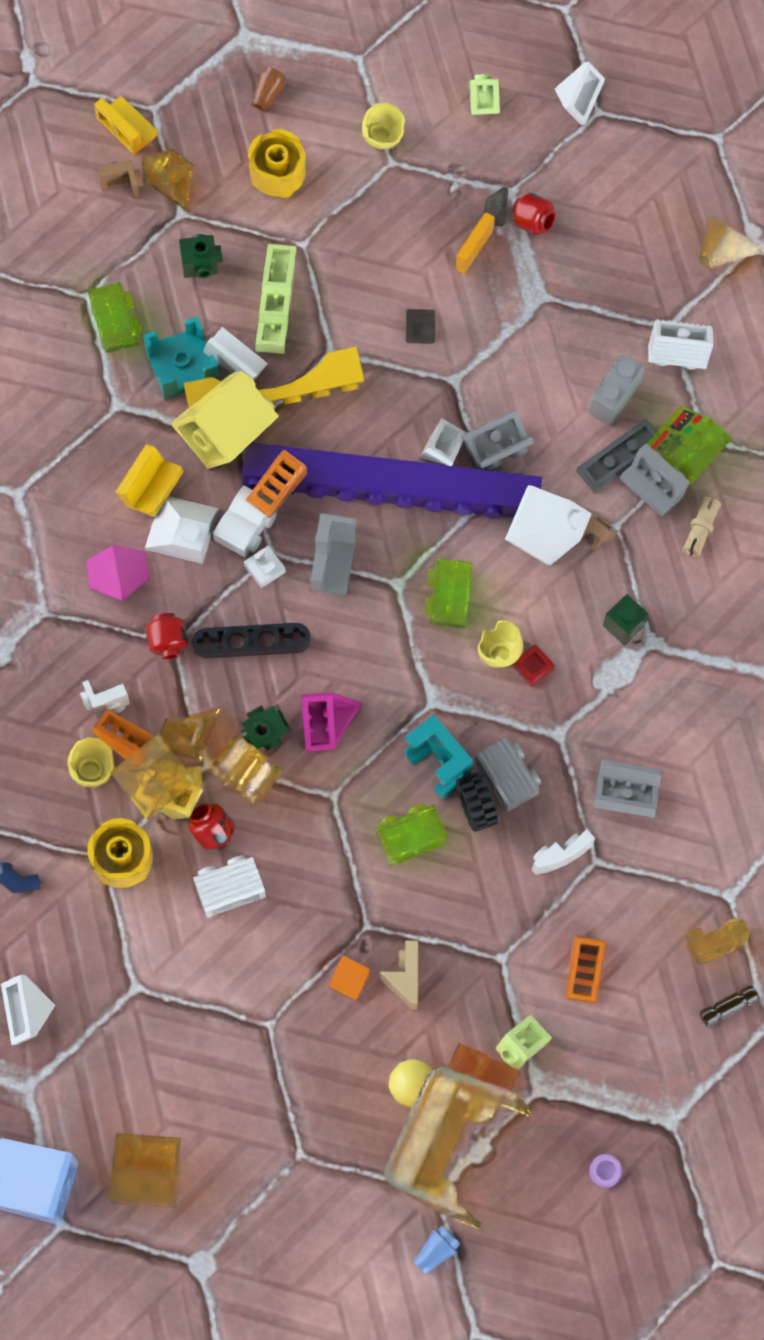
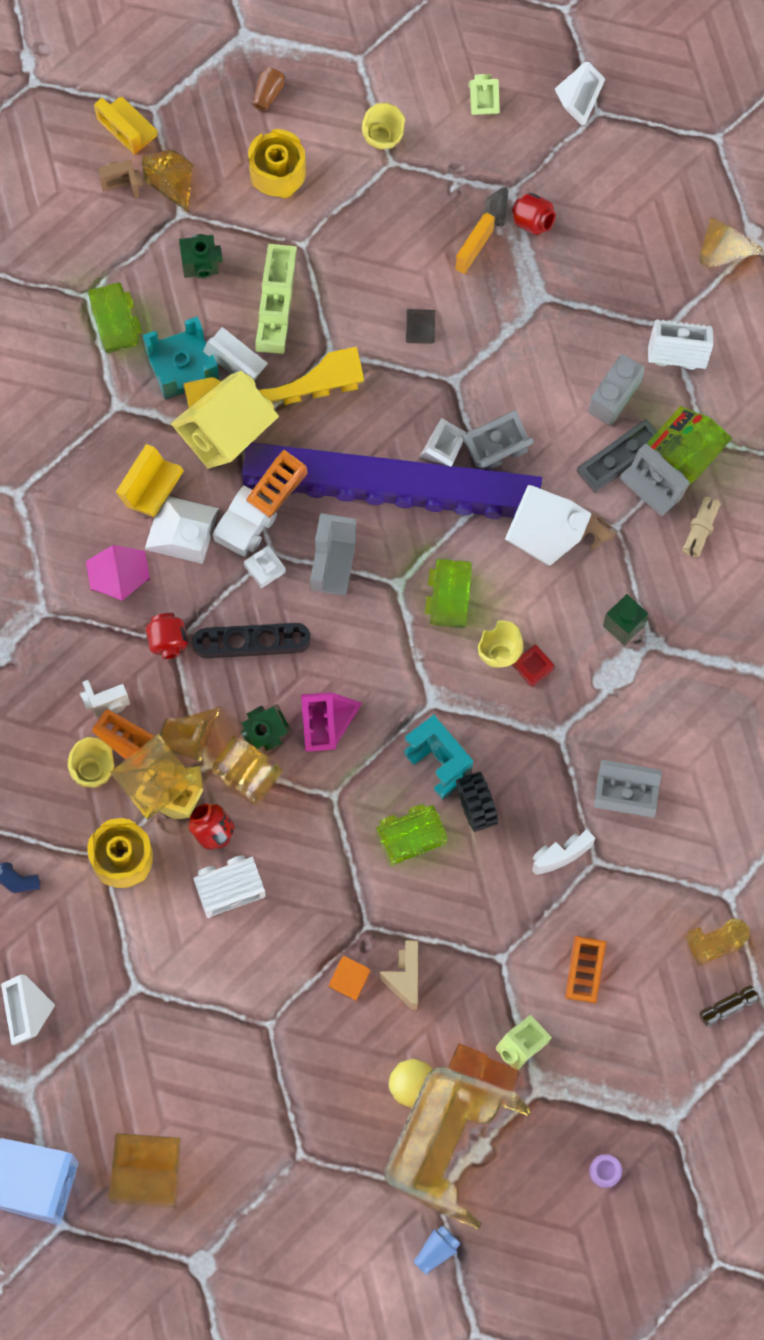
light grey brick [475,737,541,813] -> none

